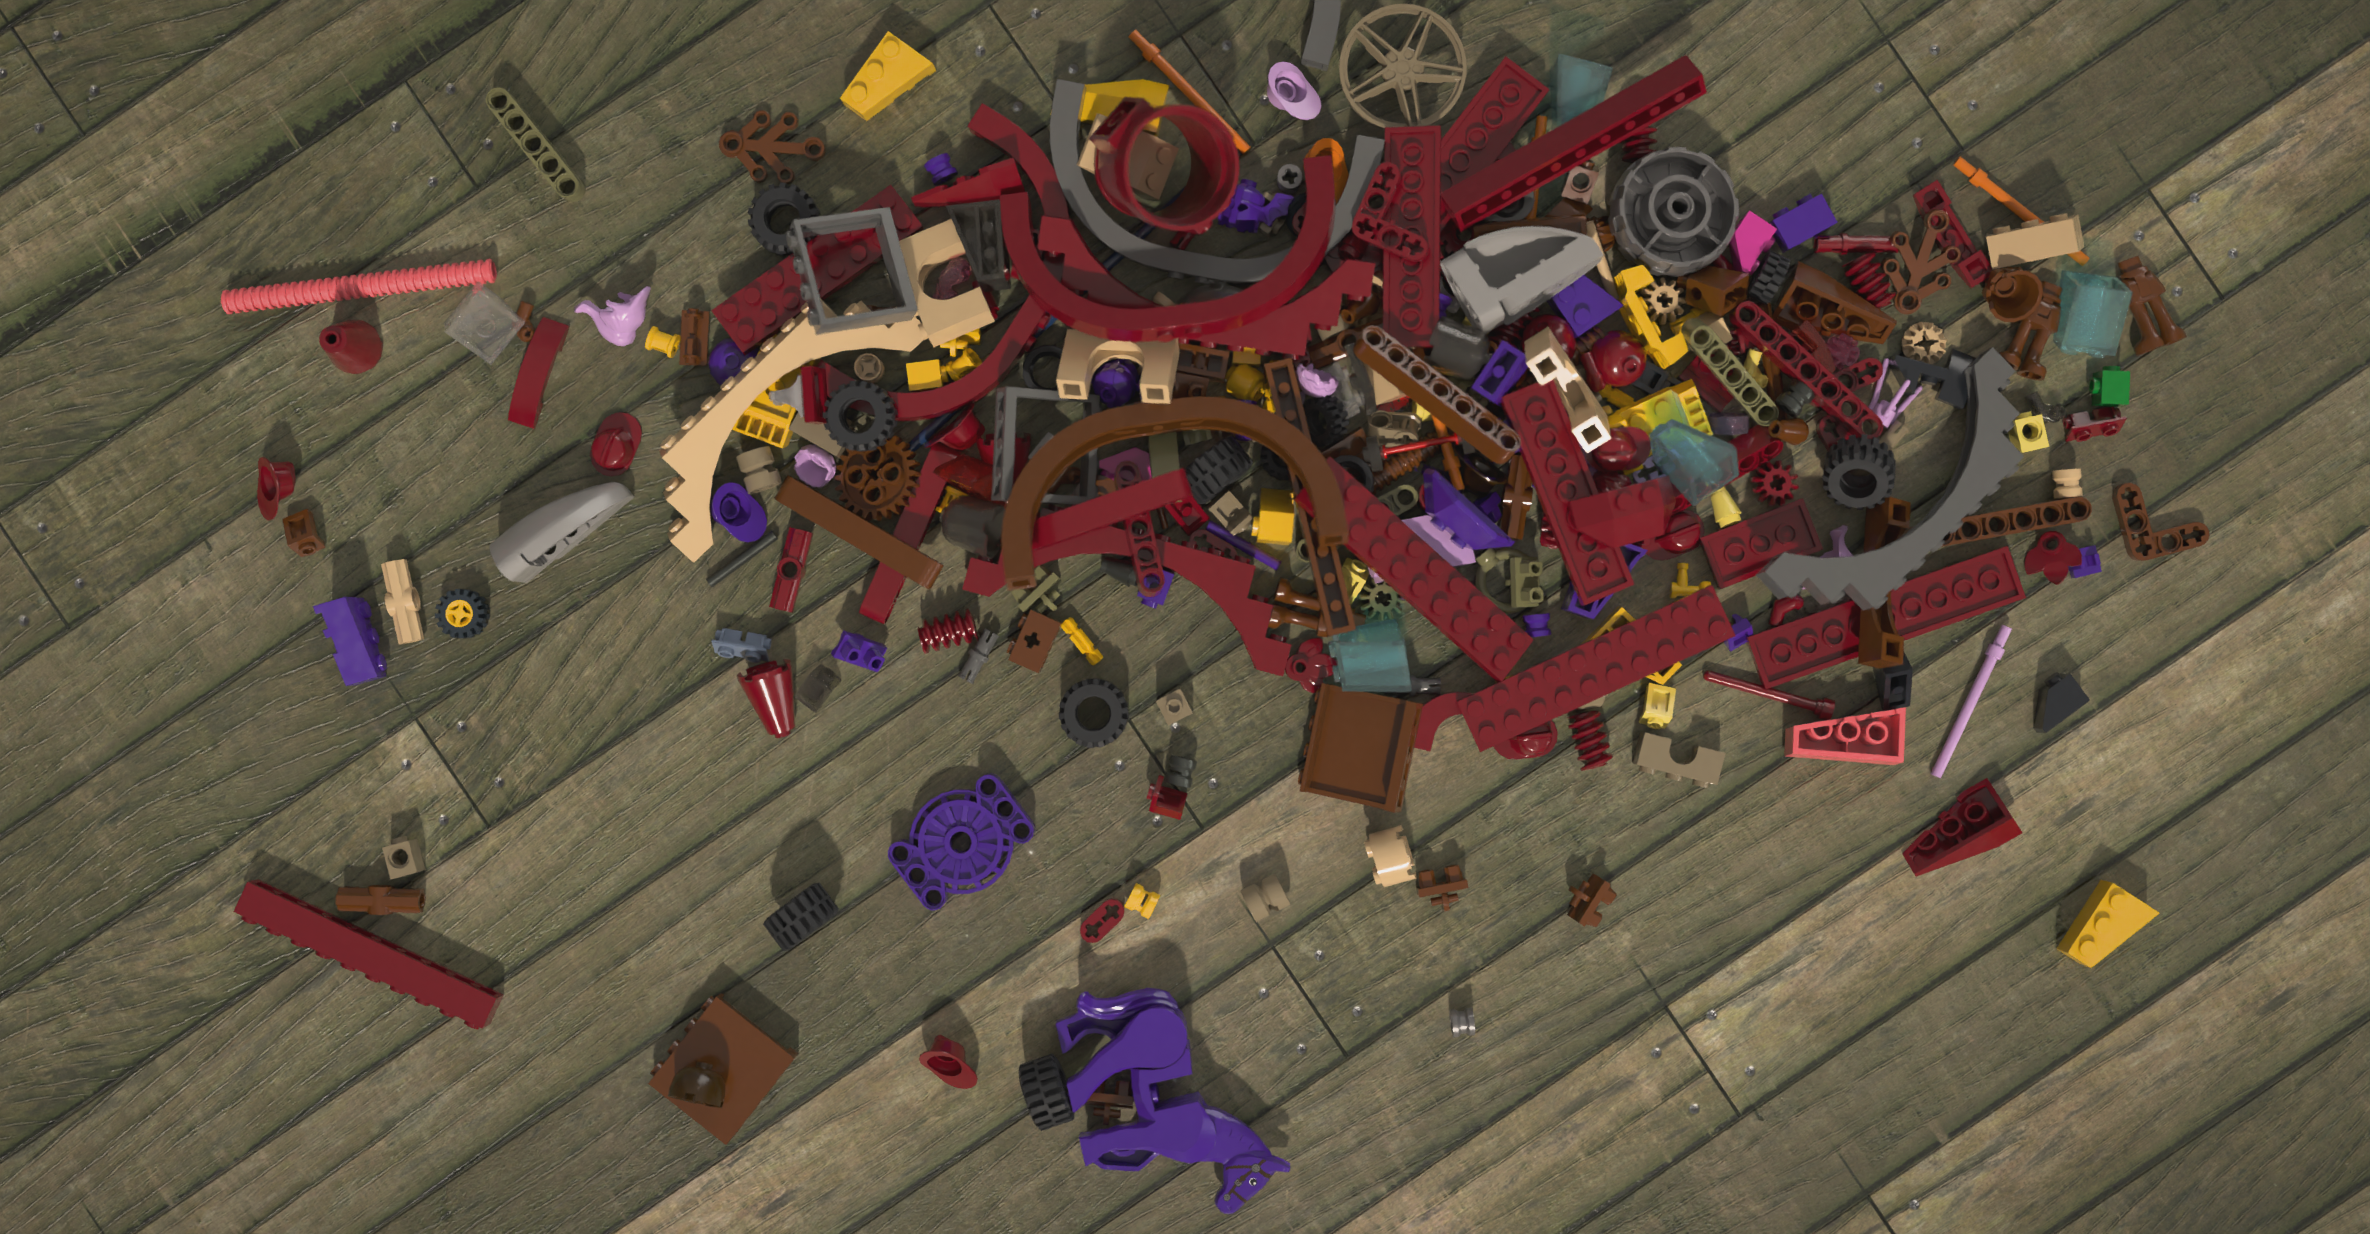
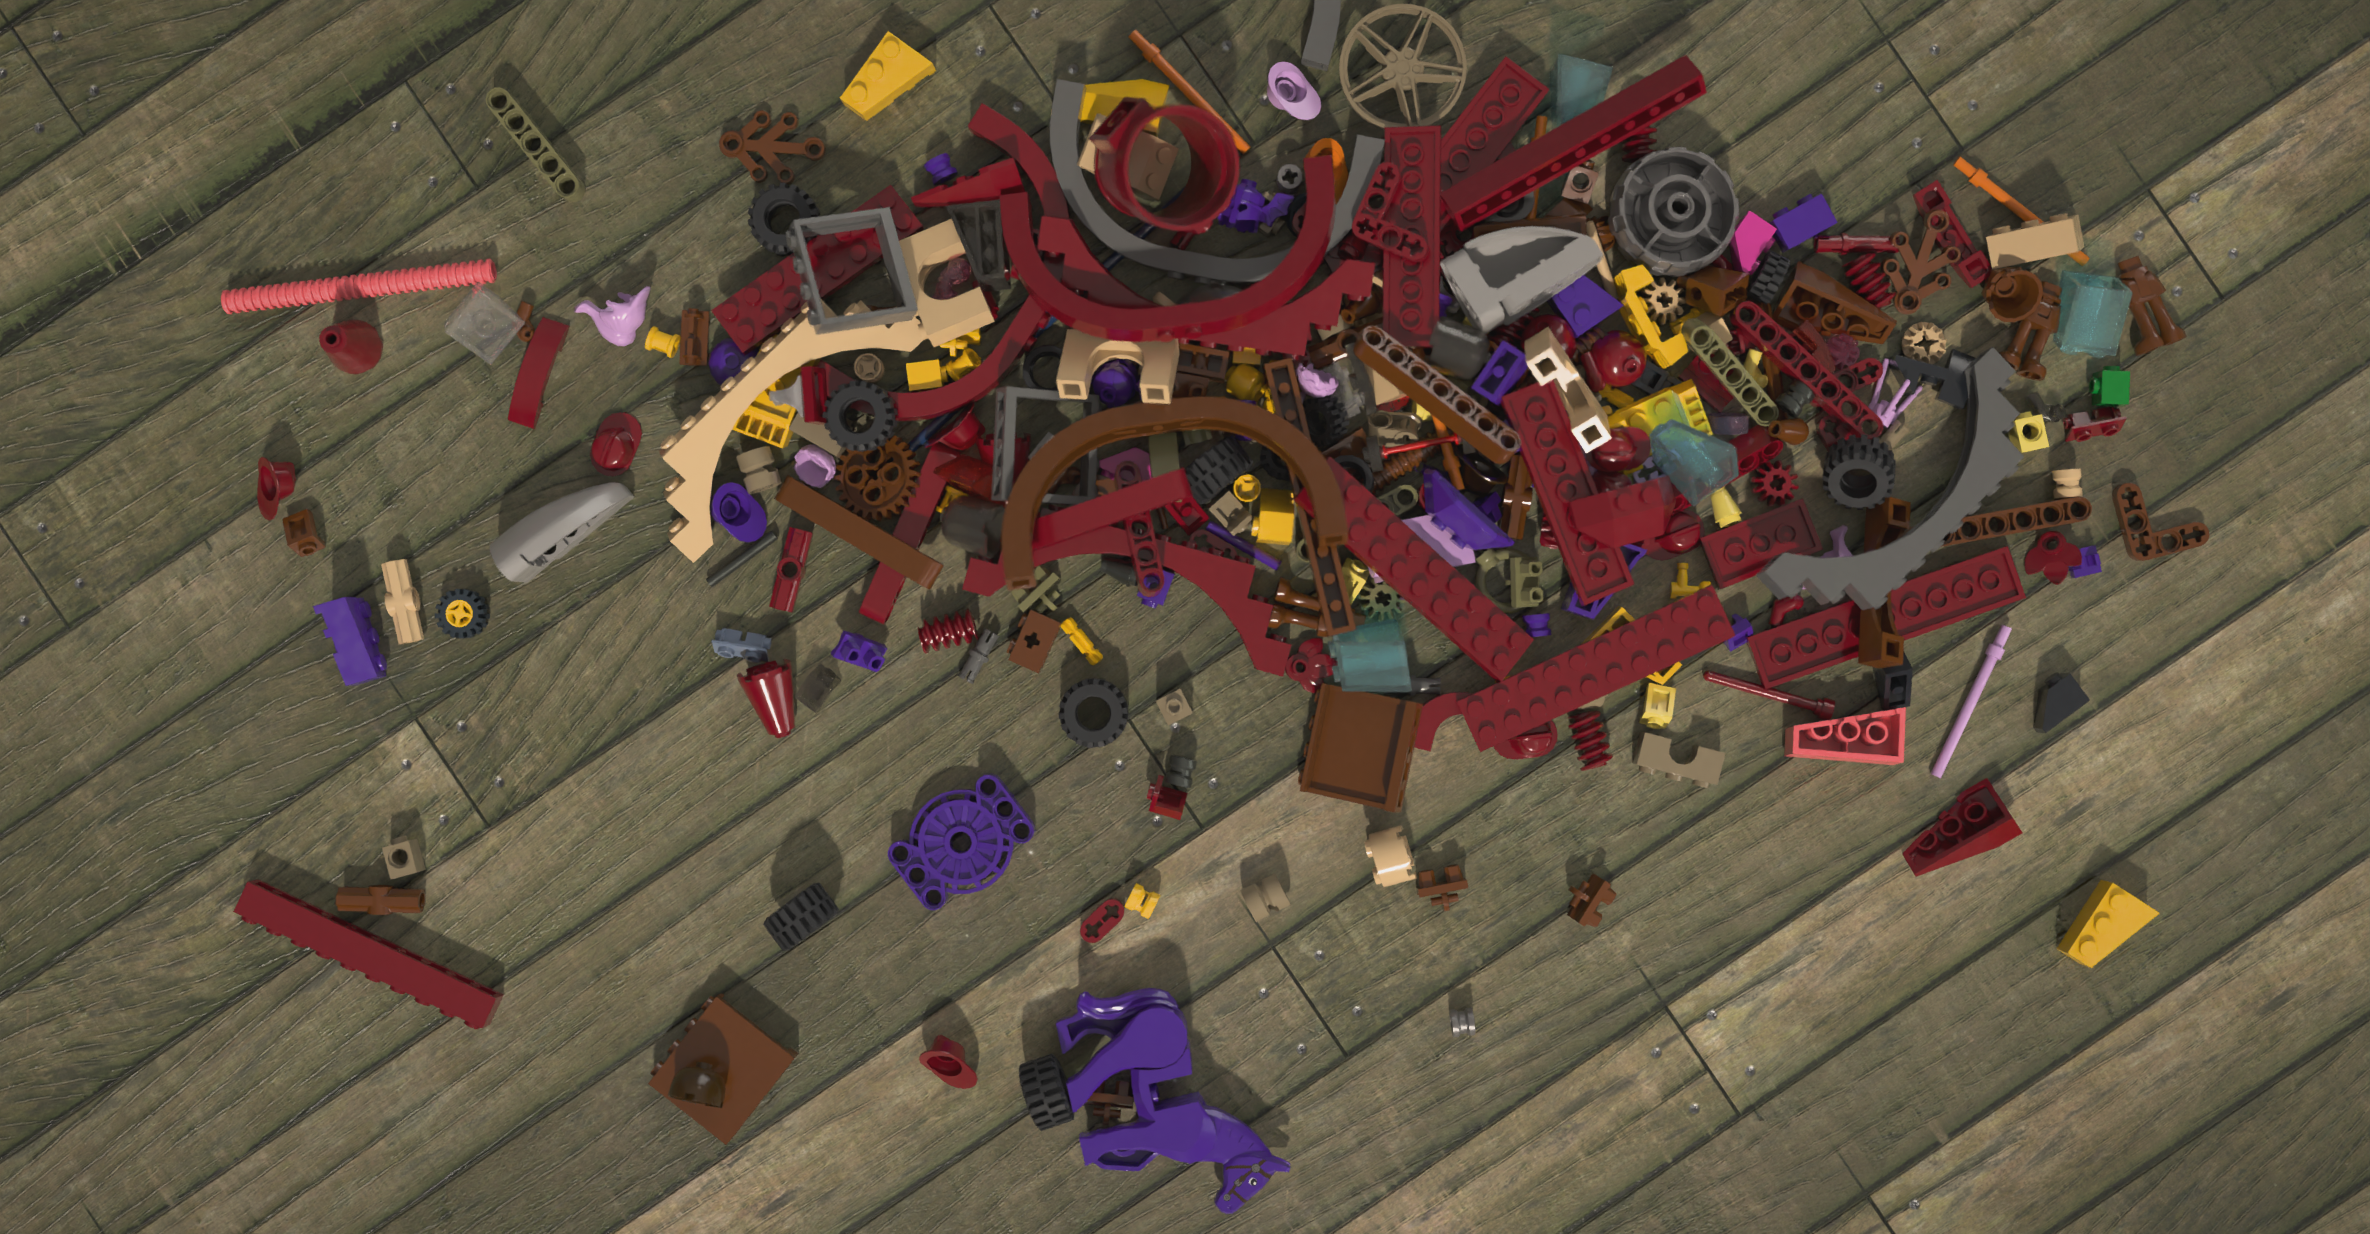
none -> yellow wheel [1233,474,1261,502]

